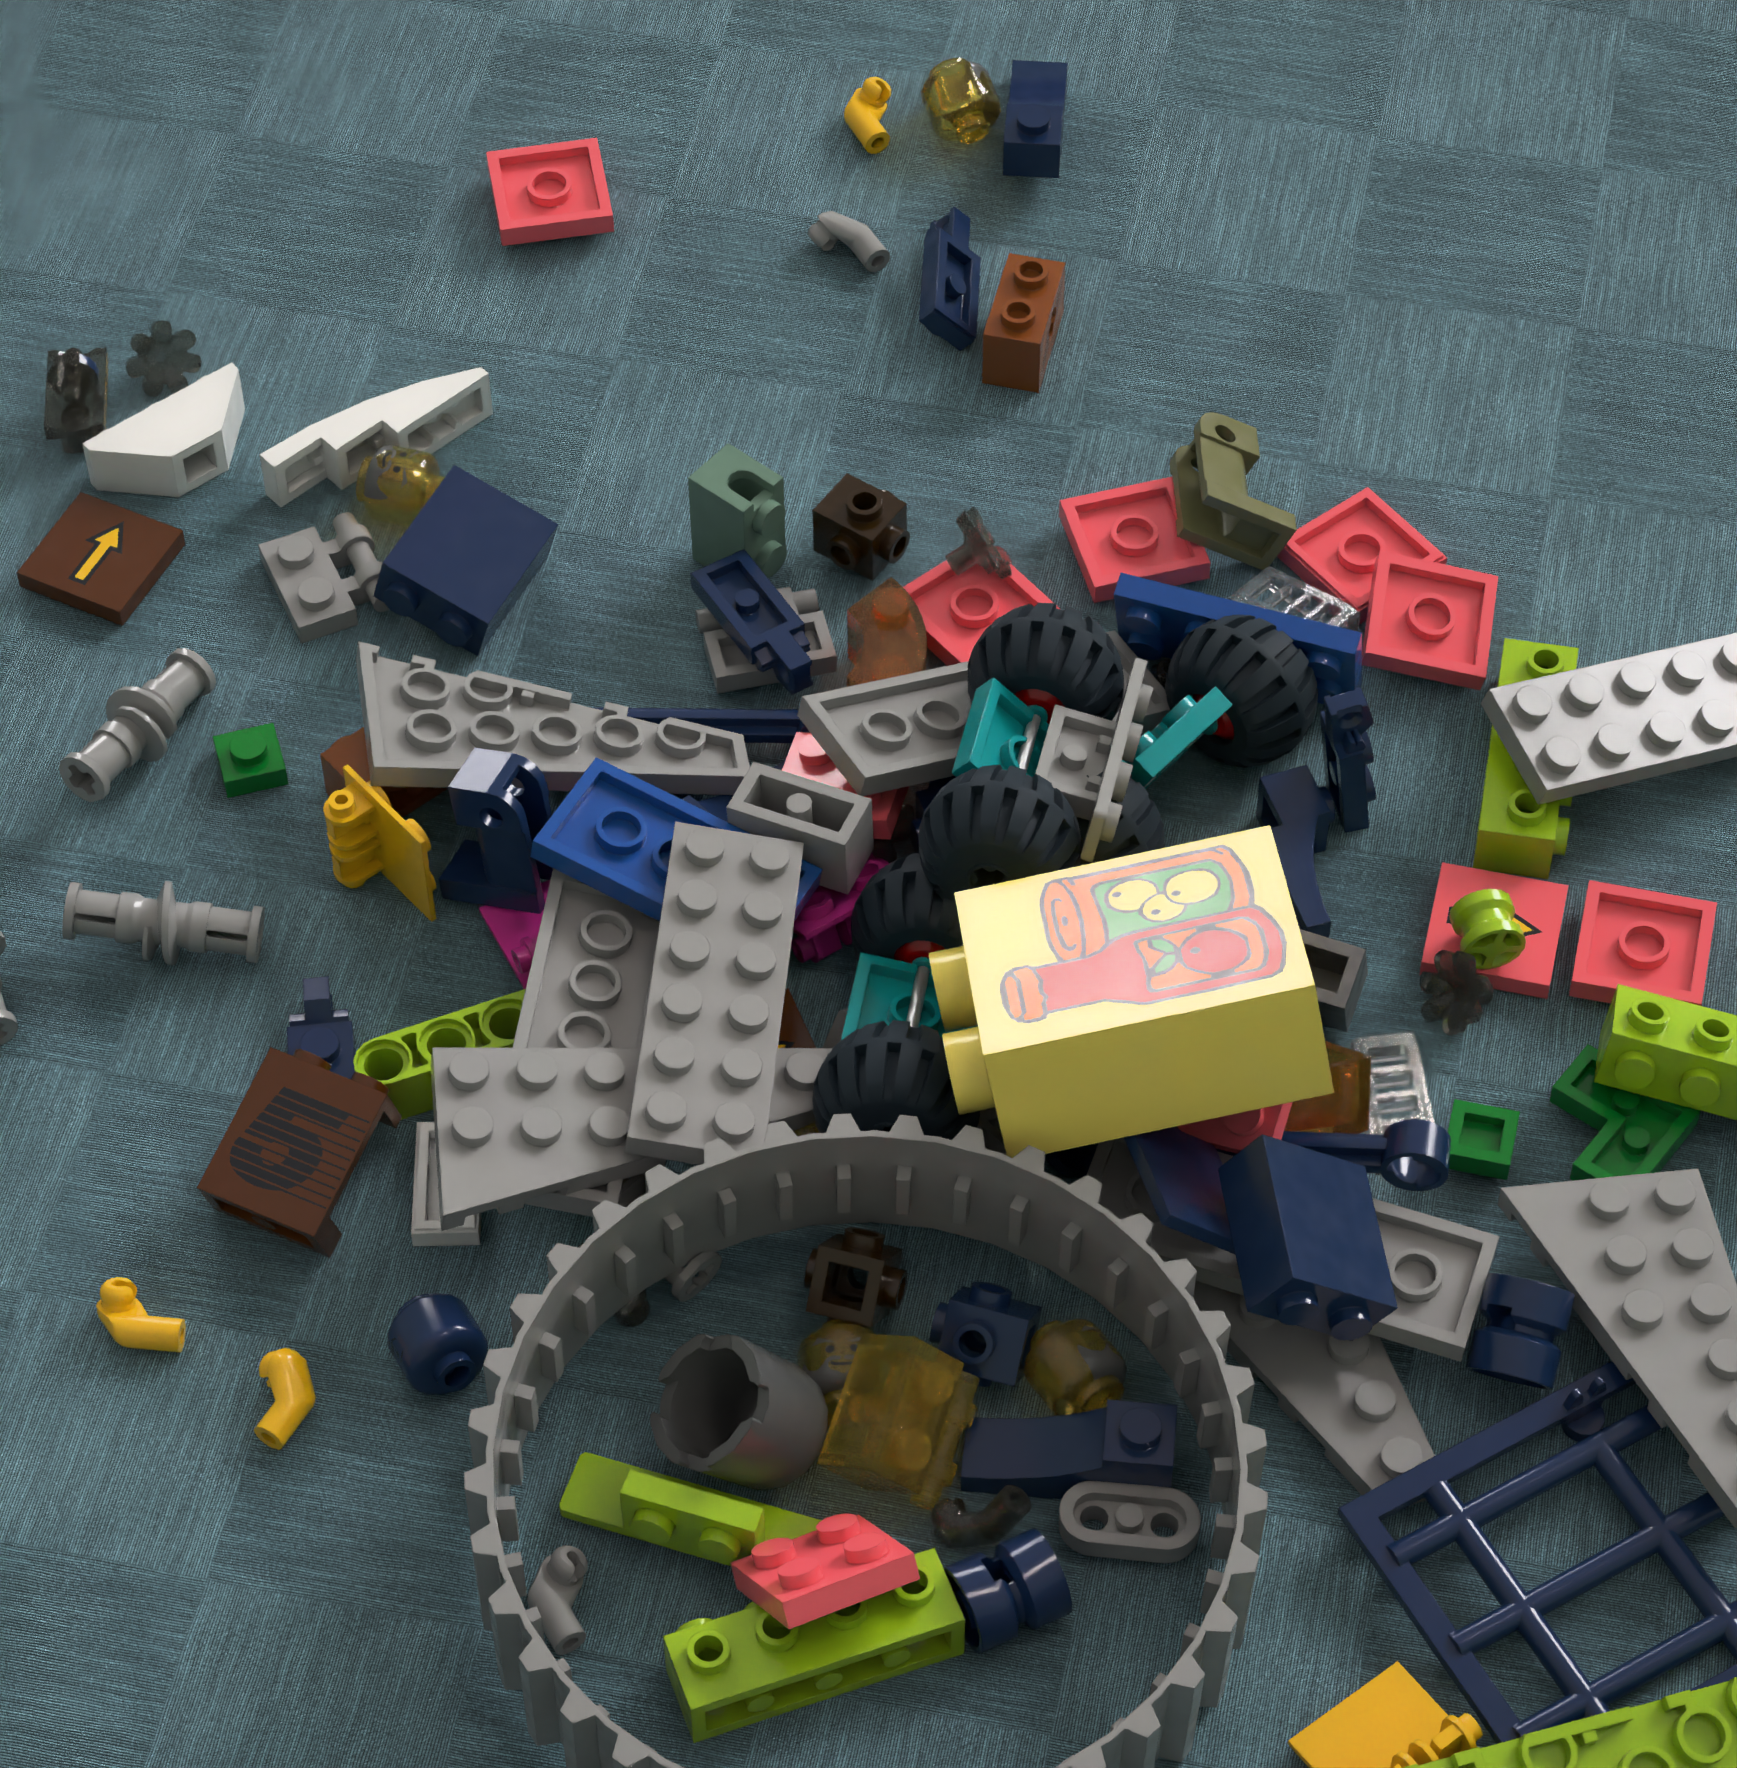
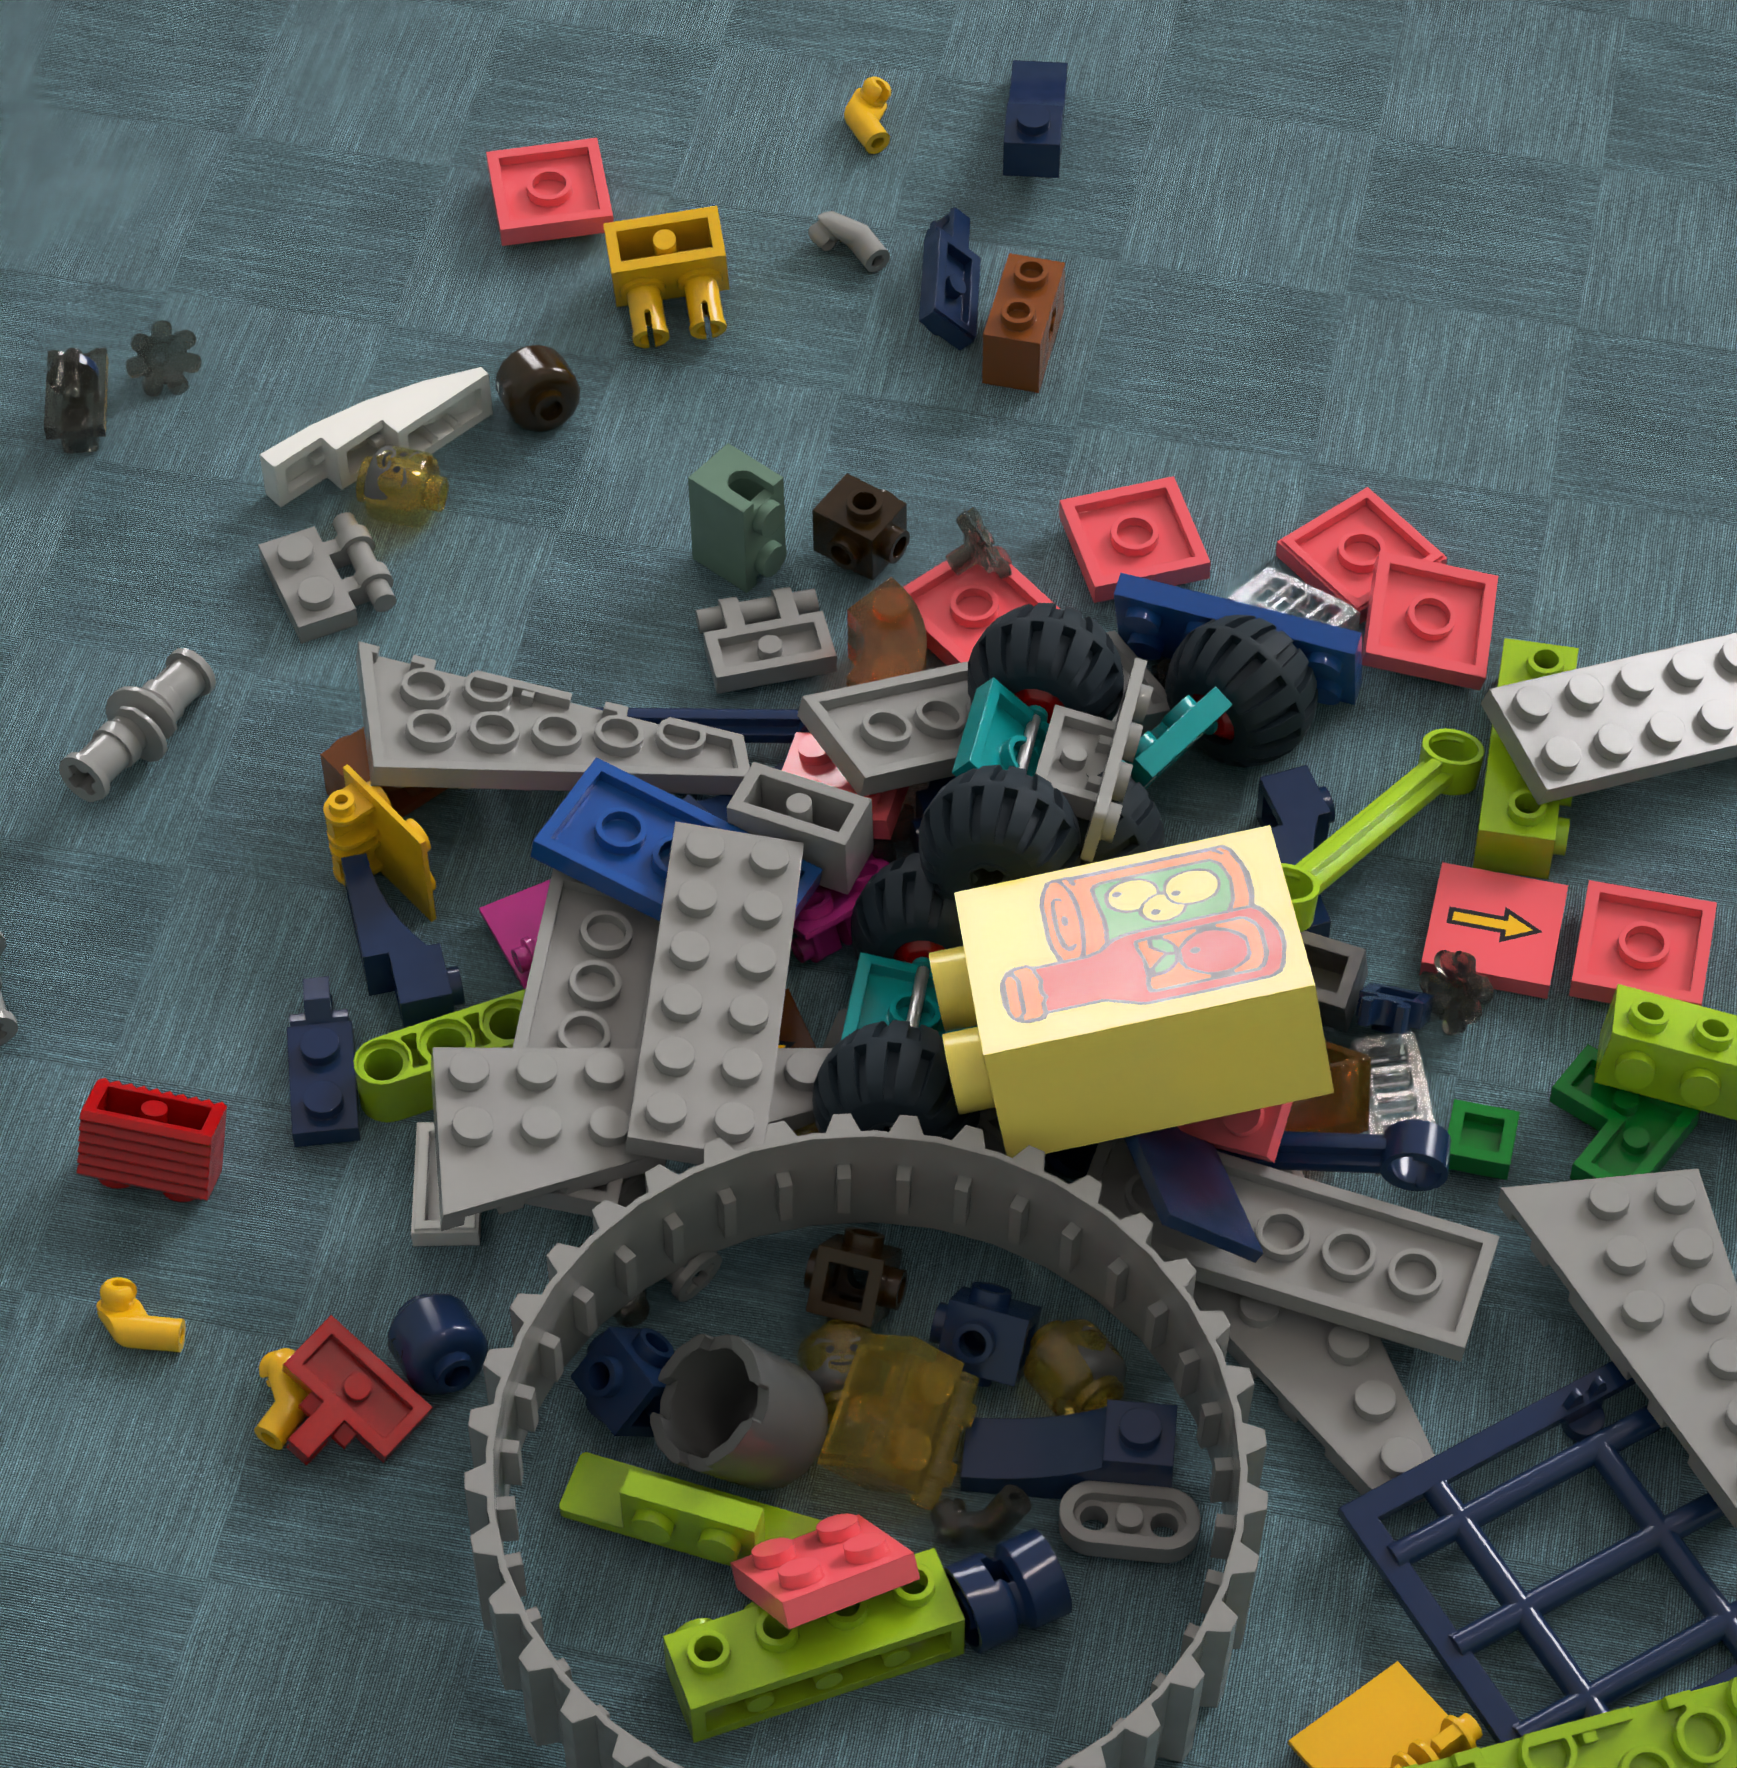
reddish brown tile [17,492,185,626] -> none
light grey piece [62,881,265,966] -> none
white slope [82,362,245,497] -> none
reddish brown panel [197,1047,402,1258] -> none
green plate [212,723,289,798] -> none
dark blue brick [373,465,558,656] -> none
dark blue piece [438,748,553,914] -> none
light grey arm [527,1545,588,1655] -> none
dark blue hinge [690,549,813,695] -> none
clear yellow head [921,58,1001,144] -> none
olive piece [1169,412,1297,571] -> none
dark blue brick [1218,1134,1398,1341] -> none
dark blue hinge [1320,686,1376,833] -> none
lime wheel [1449,889,1526,969] -> none
dark blue wheel [1465,1273,1575,1390] -> none
none -> red brick [76,1078,227,1202]
none -> red hinge [282,1315,433,1466]
none -> dark blue slope [341,853,465,1028]
none -> dark brown head [496,345,580,432]
none -> dark blue brick [570,1327,674,1437]
none -> yellow brick [603,206,730,348]
none -> lime piece [1281,728,1485,932]
none -> dark blue plate [1355,982,1435,1036]

